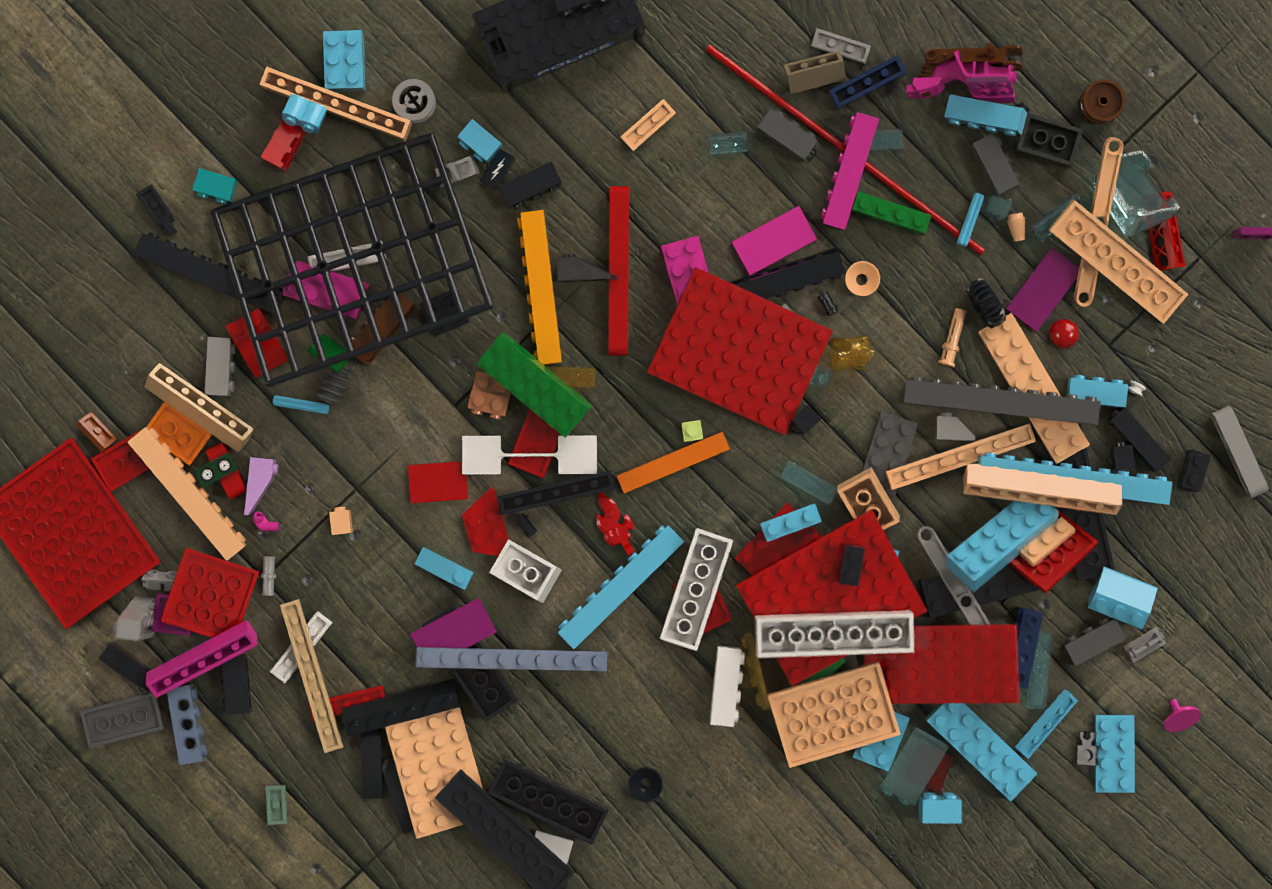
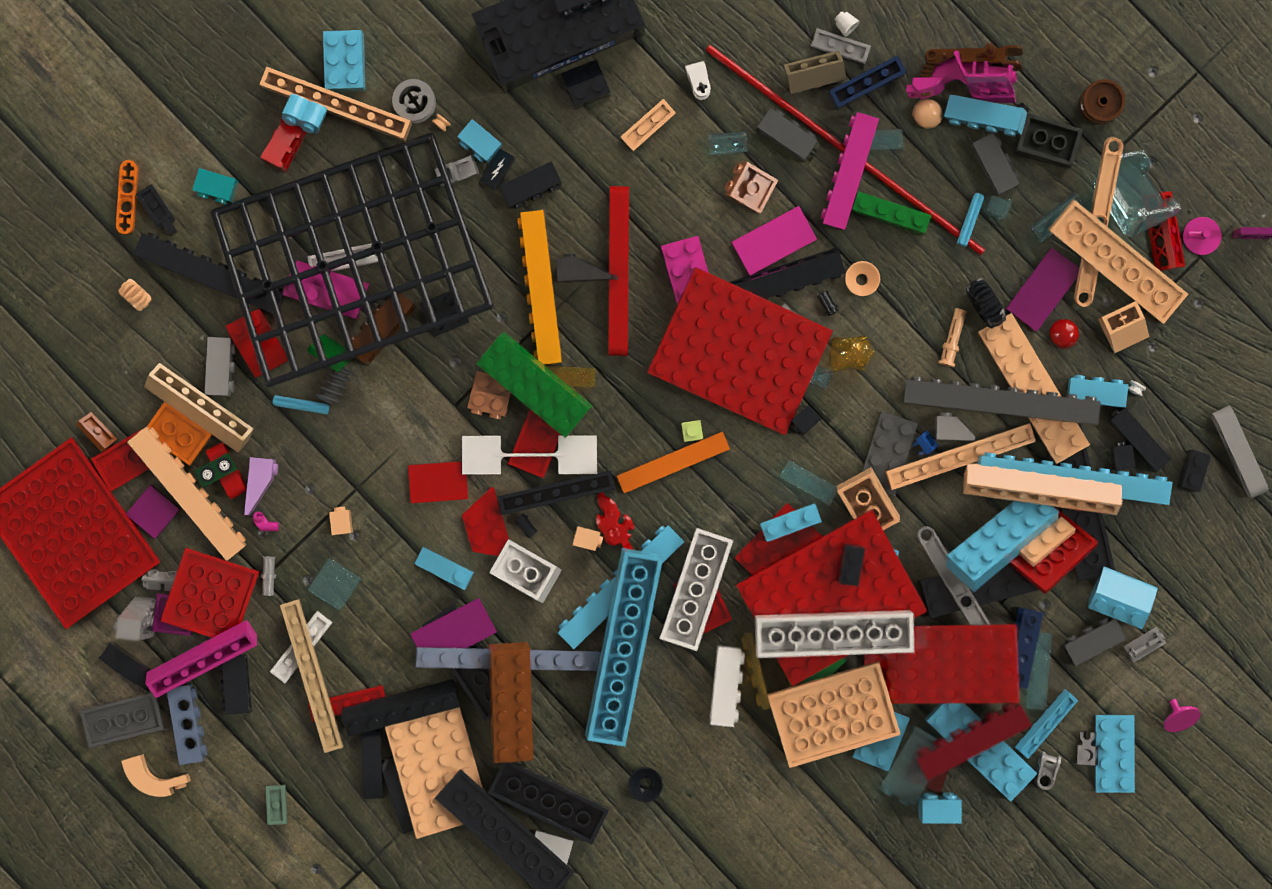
light nougat cone [1006,212,1025,241] -> none
none -> orange beam [116,160,139,235]
none -> light nougat gear [118,279,151,311]
none -> light nougat arch [122,754,191,797]
none -> magenta tile [126,485,181,539]
none -> clear light blue tile [308,558,362,611]
none -> light nougat bush [432,114,451,132]
none -> dark orange brick [489,642,533,763]
none -> black slope [561,60,611,110]
none -> light nougat slope [573,526,603,551]
none -> medium azure brick [585,548,663,746]
none -> white piece [685,61,711,100]
none -> nougat plate [724,161,778,214]
none -> white hat [835,11,860,37]
none -> light nougat hair [912,99,943,129]
none -> blue tile [912,430,939,455]
none -> dark red brick [913,703,1032,780]
none -> light grey piece [1034,751,1061,790]
none -> light nougat slope [1098,301,1149,353]
none -> dark pink shield [1183,217,1221,255]

